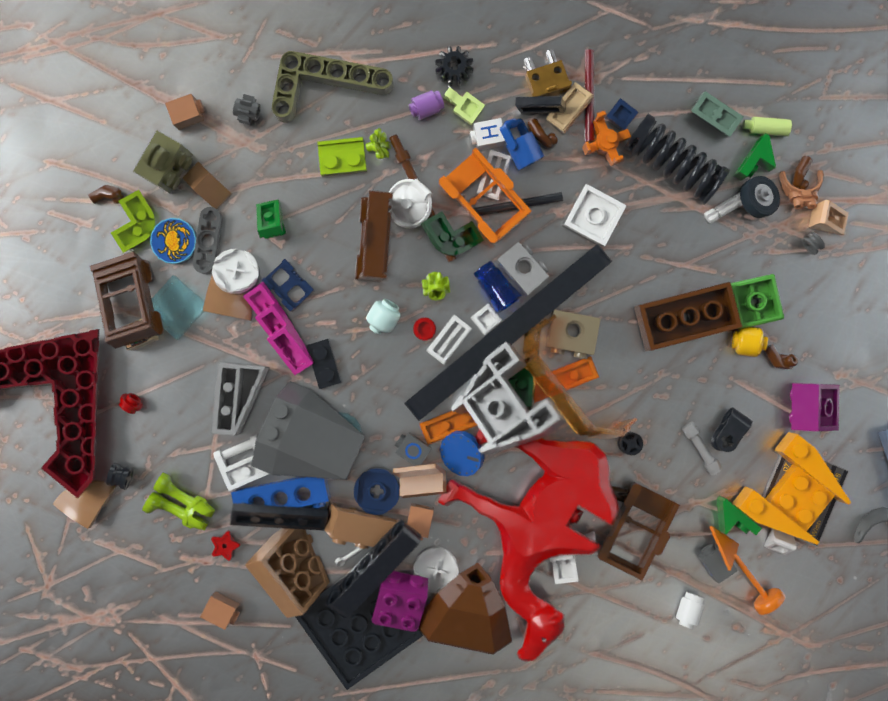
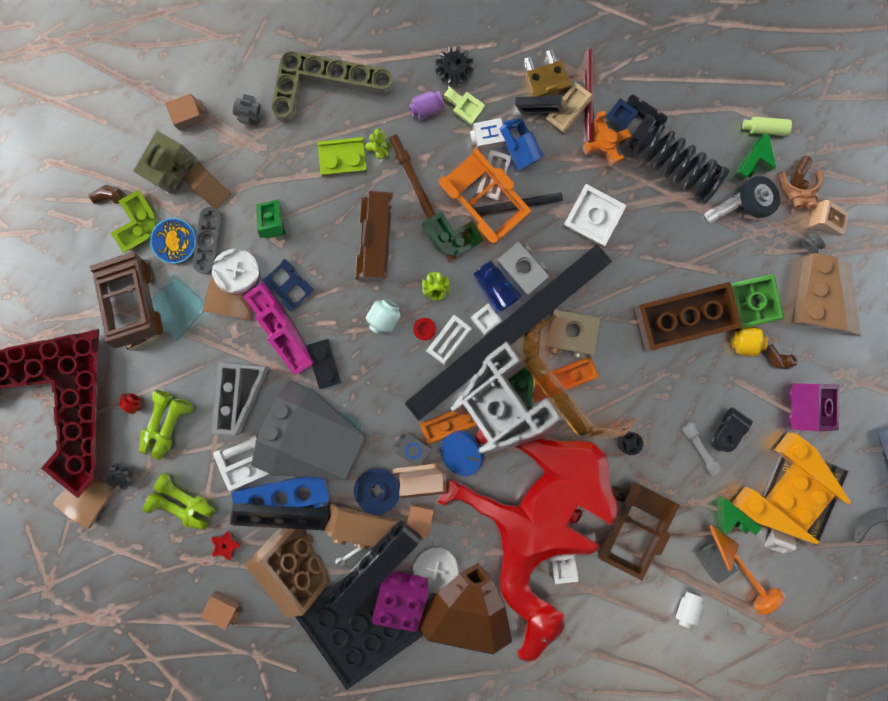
white piece [389,179,433,228] -> none
reddish brown arm [527,118,558,148] -> none
sand green hinge [691,91,744,137] -> none
none -> lime piece [139,389,194,461]
none -> black axle [626,94,668,126]
none -> medium nougat wedge [792,253,861,336]

